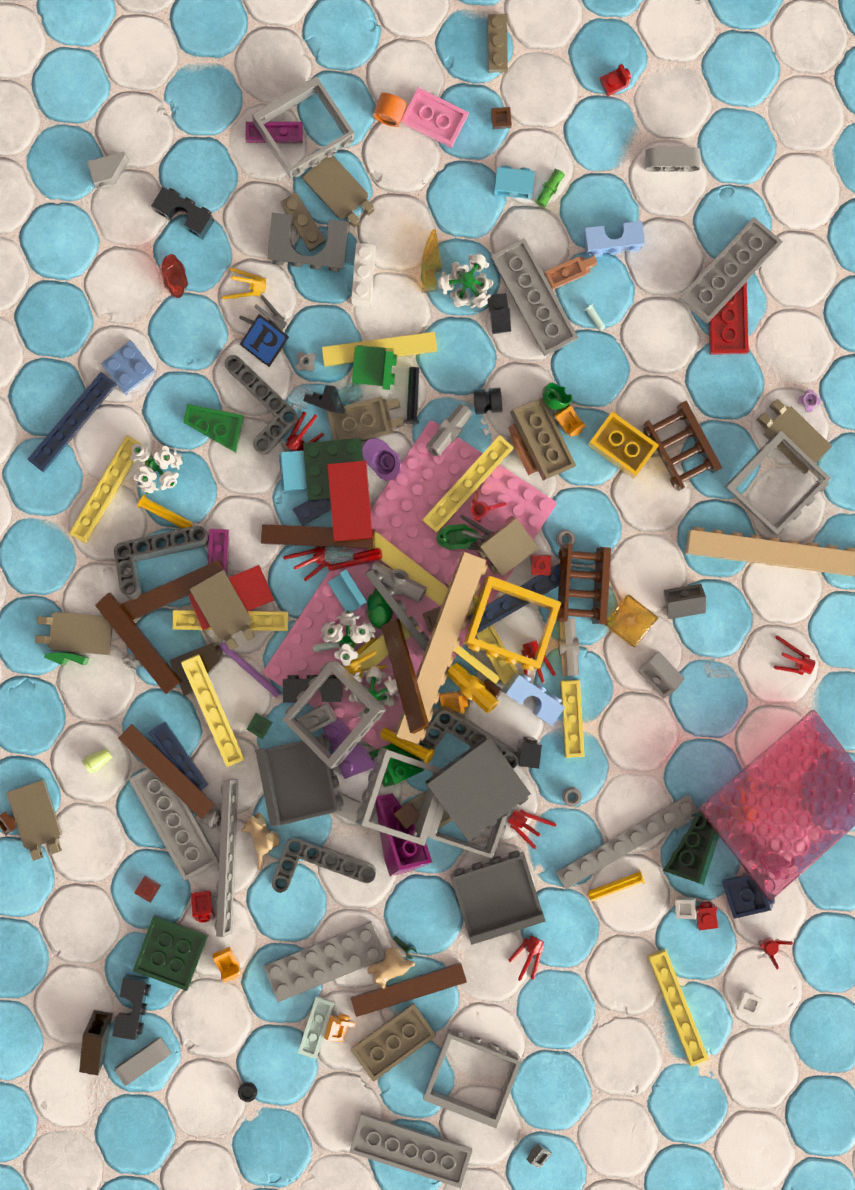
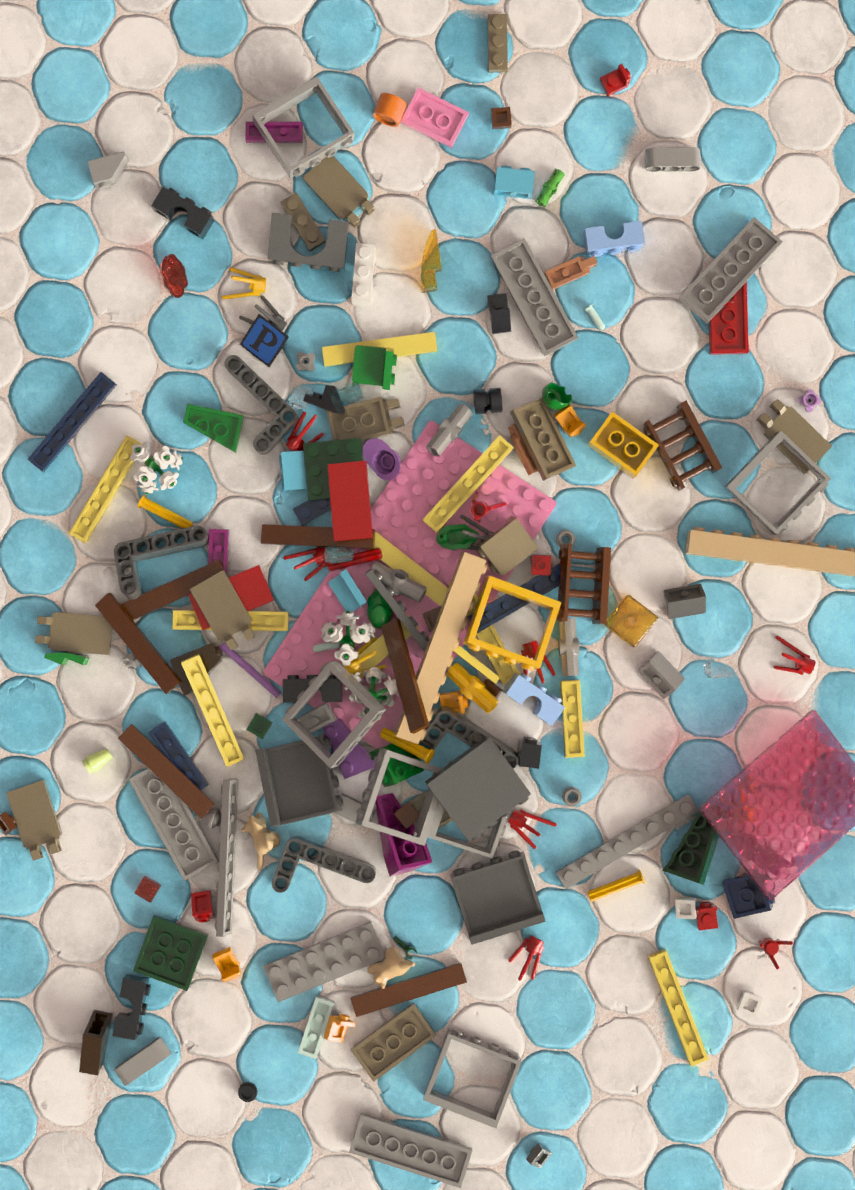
medium blue plate [101,341,155,395] -> none
black axle [404,367,419,425] -> none
white plant [438,253,493,308] -> none

